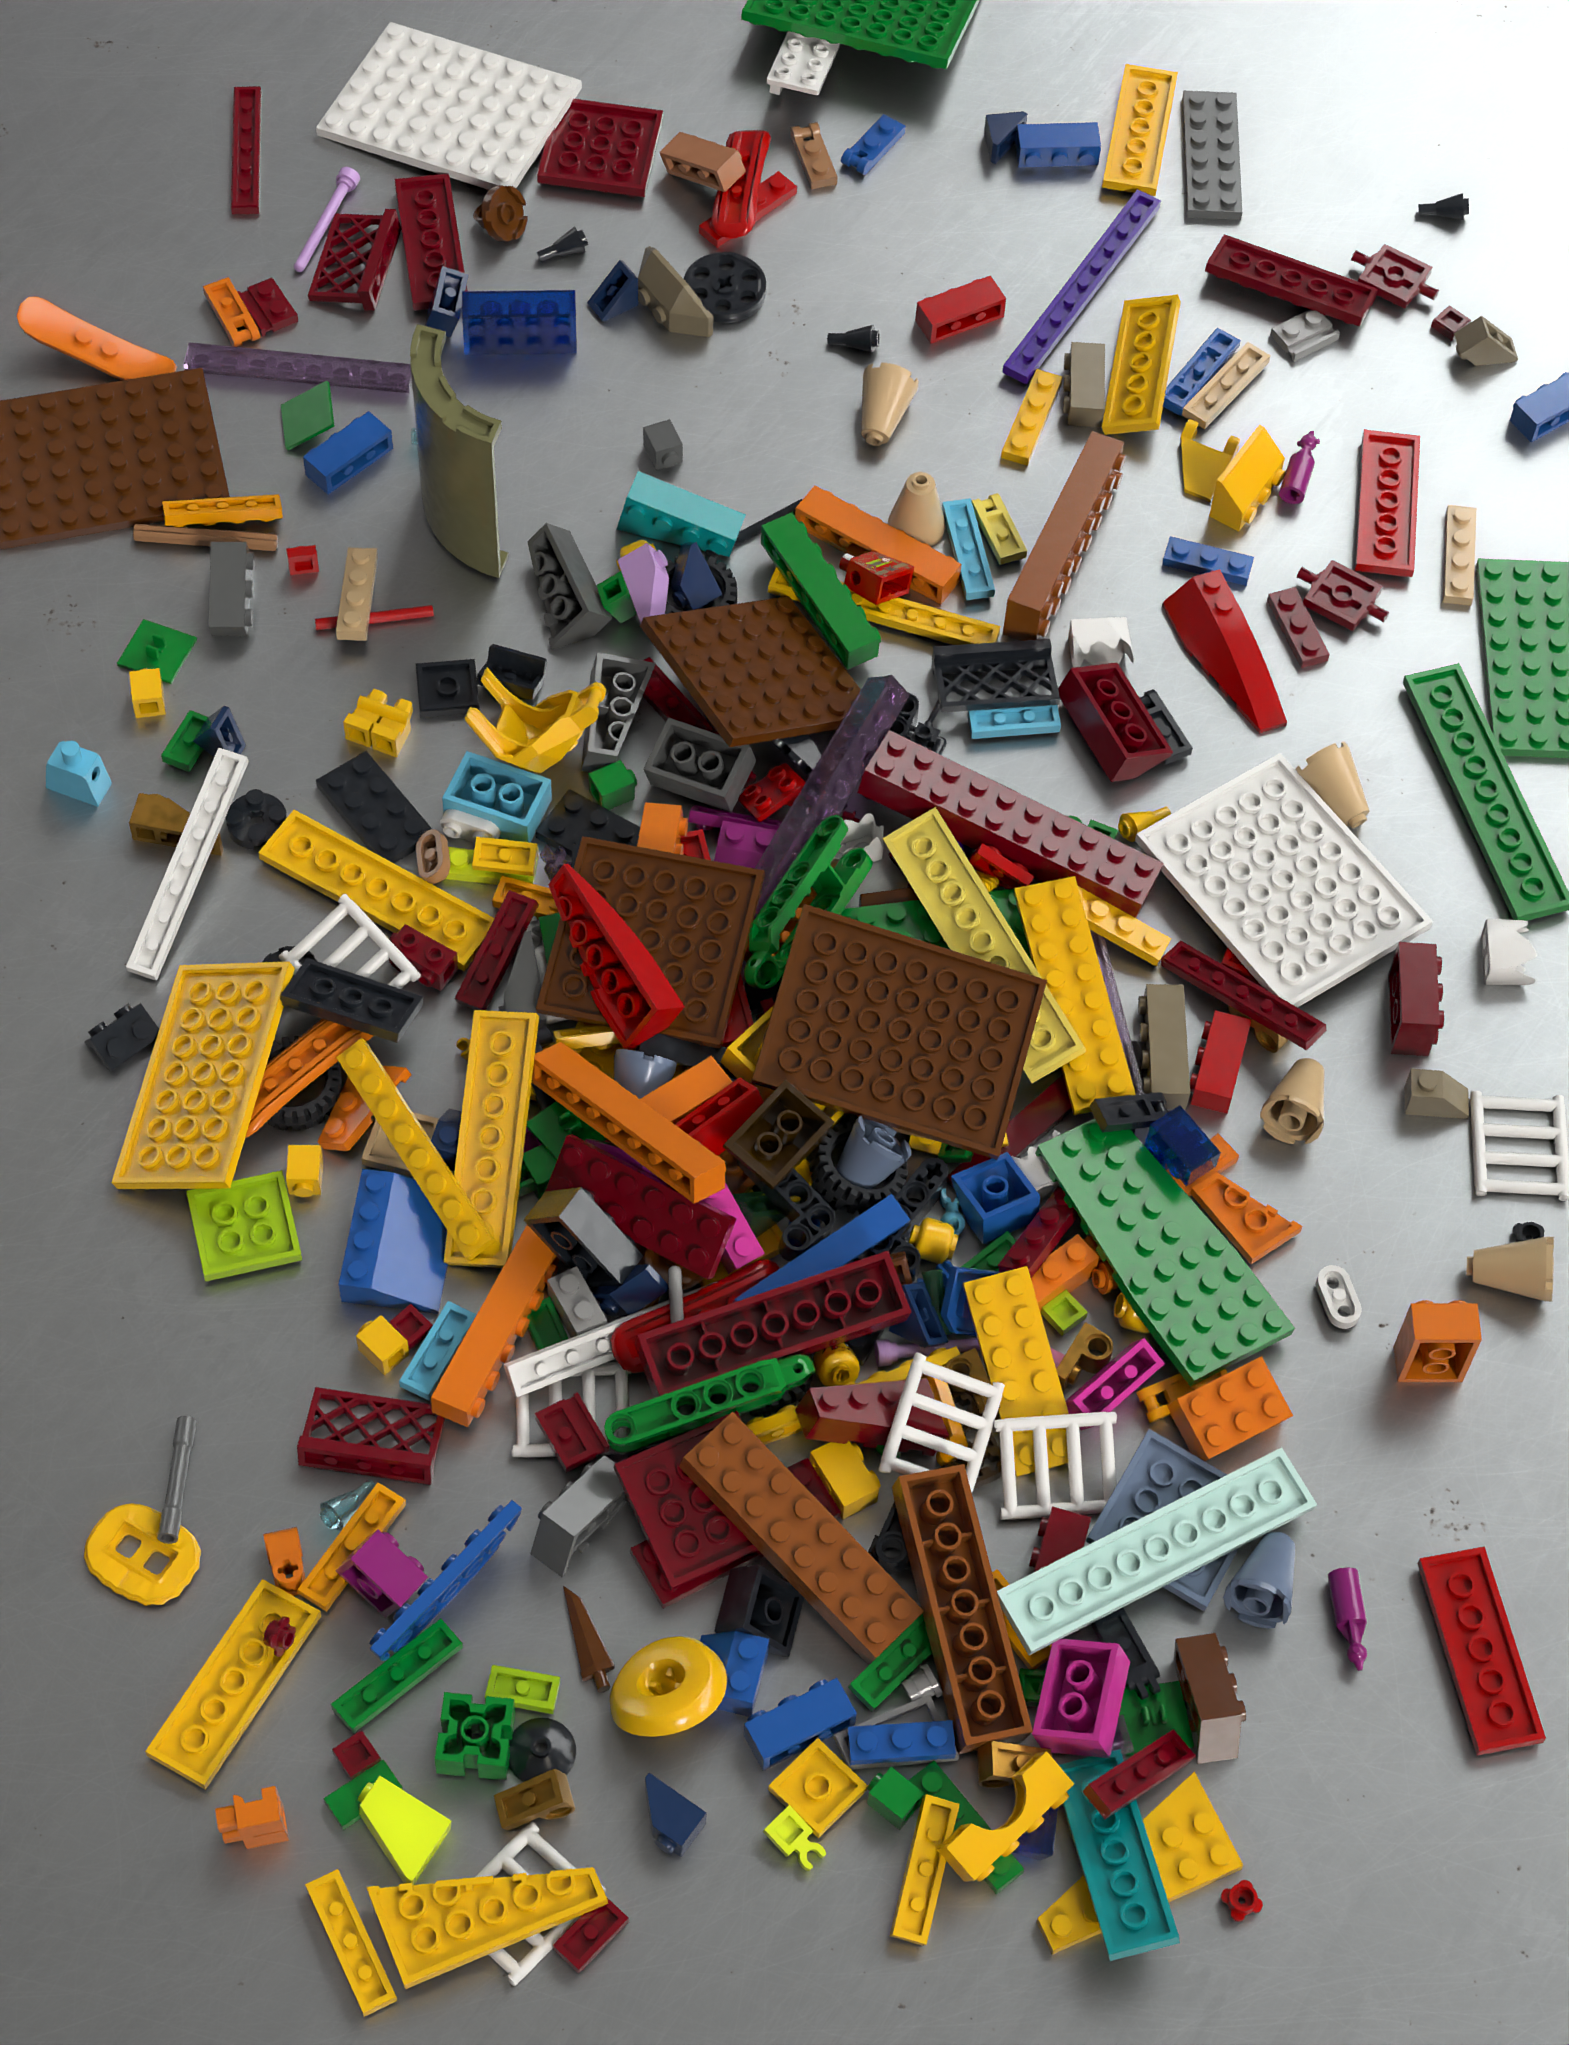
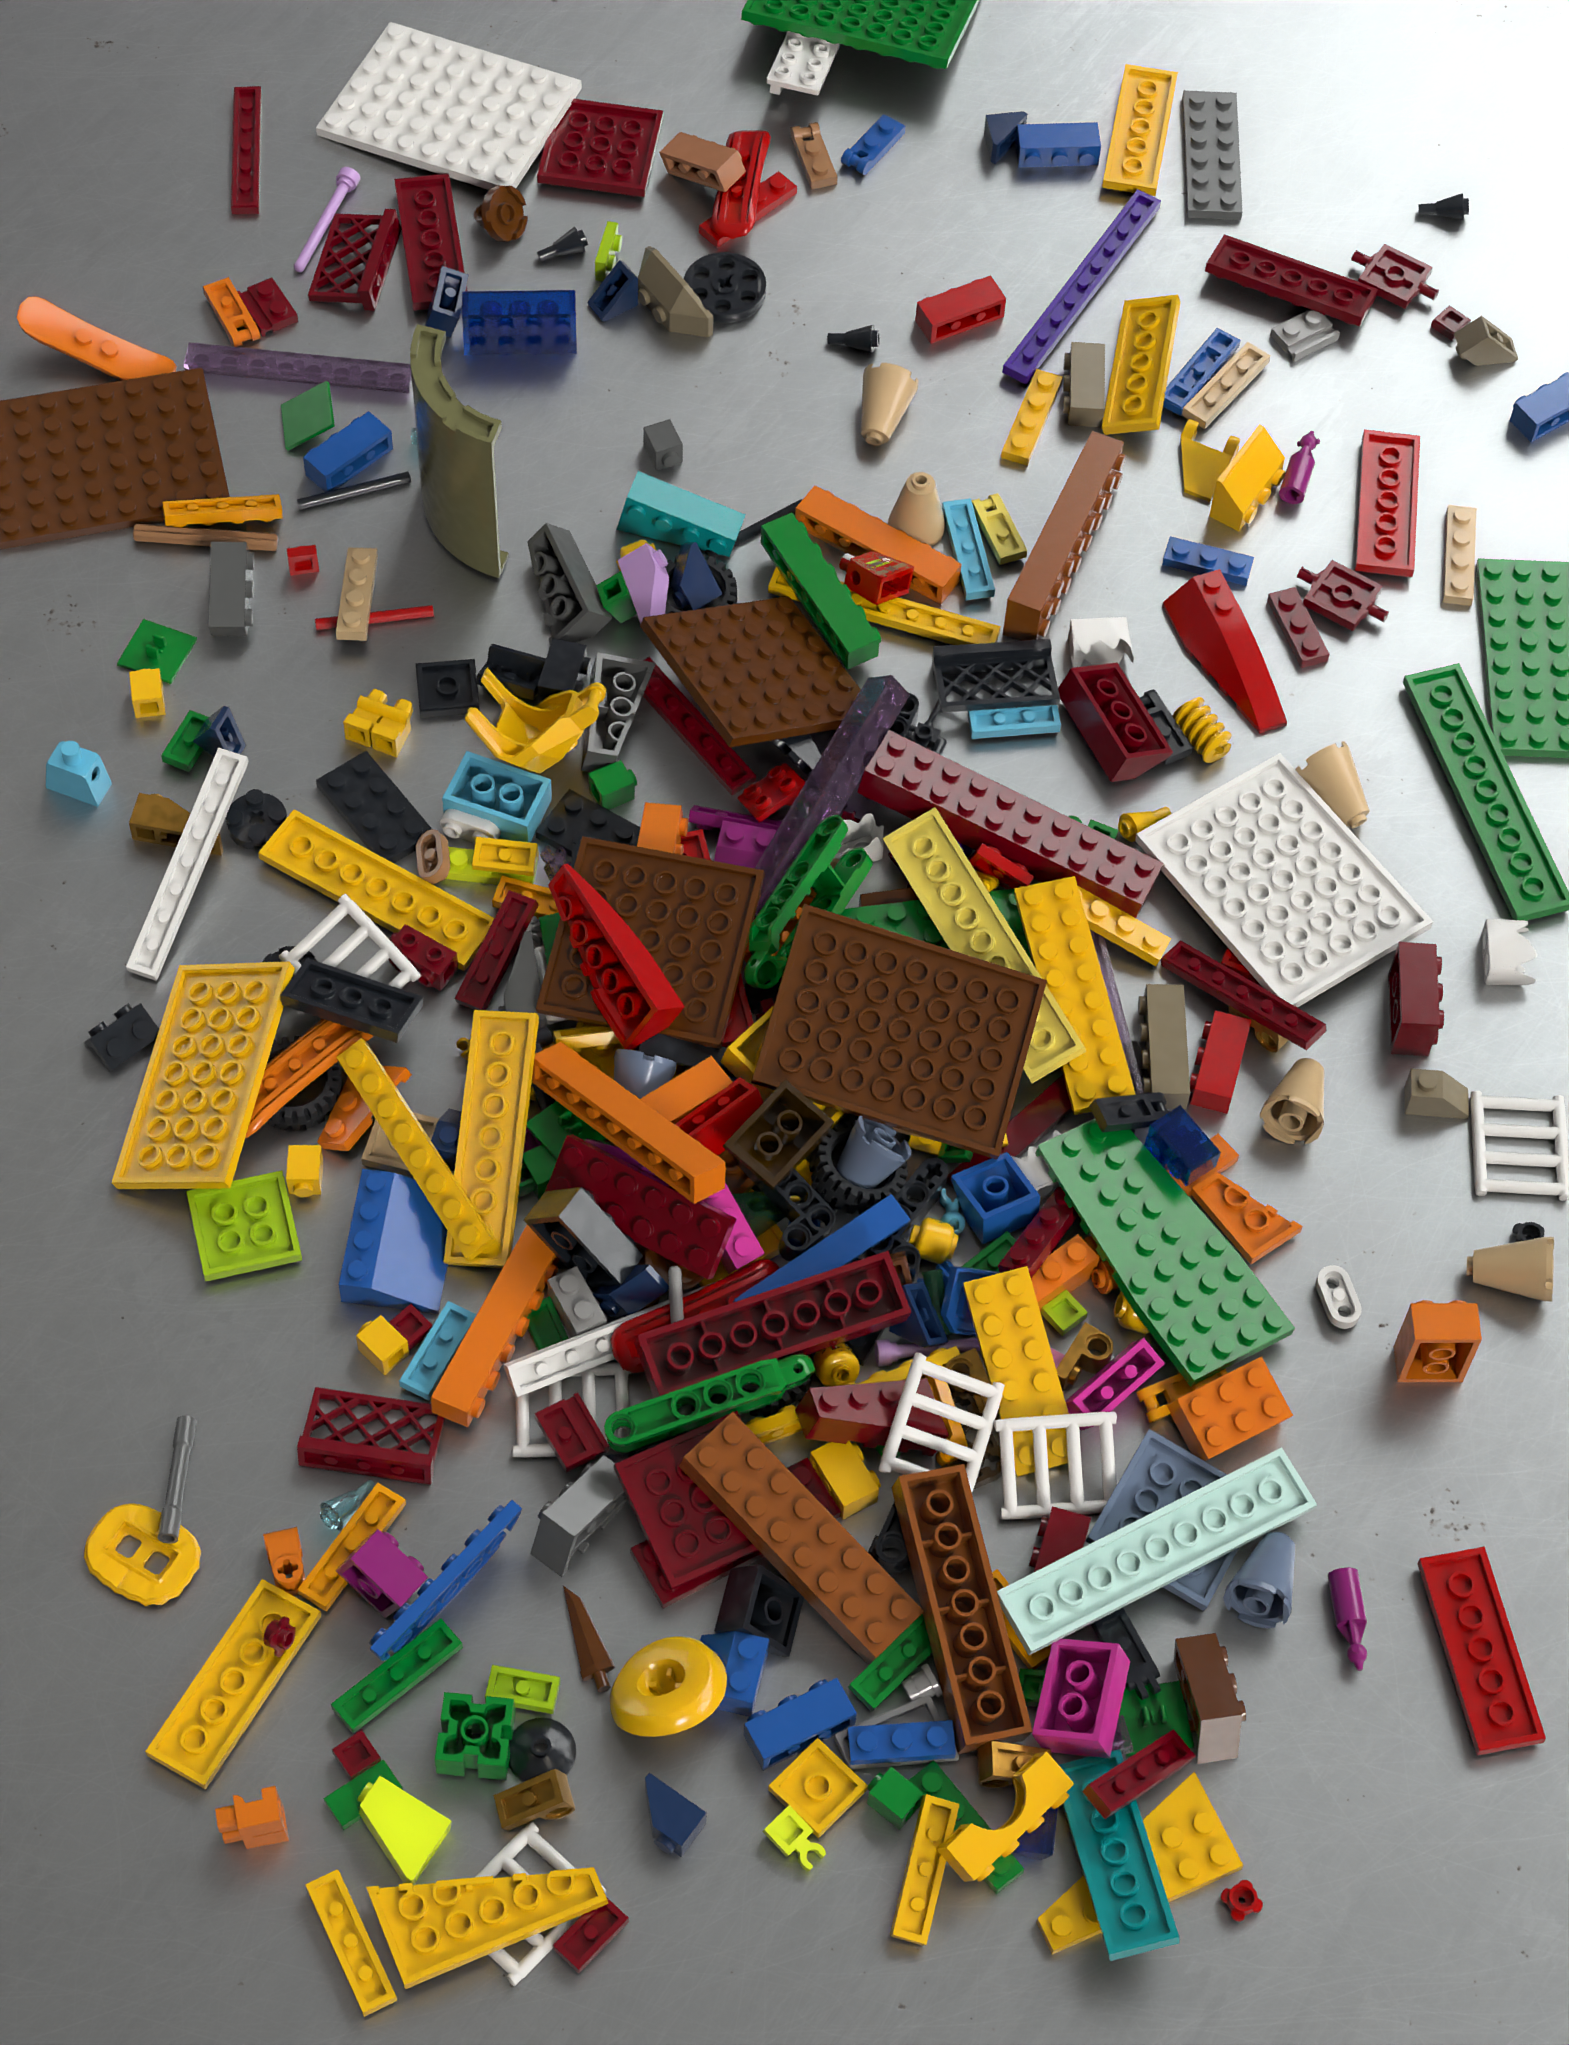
dark grey brick [643,718,756,813] -> none
none -> black bar [297,471,411,510]
none -> black brick [538,638,592,703]
none -> lime plate [595,221,623,282]
none -> yellow piece [1172,697,1232,763]

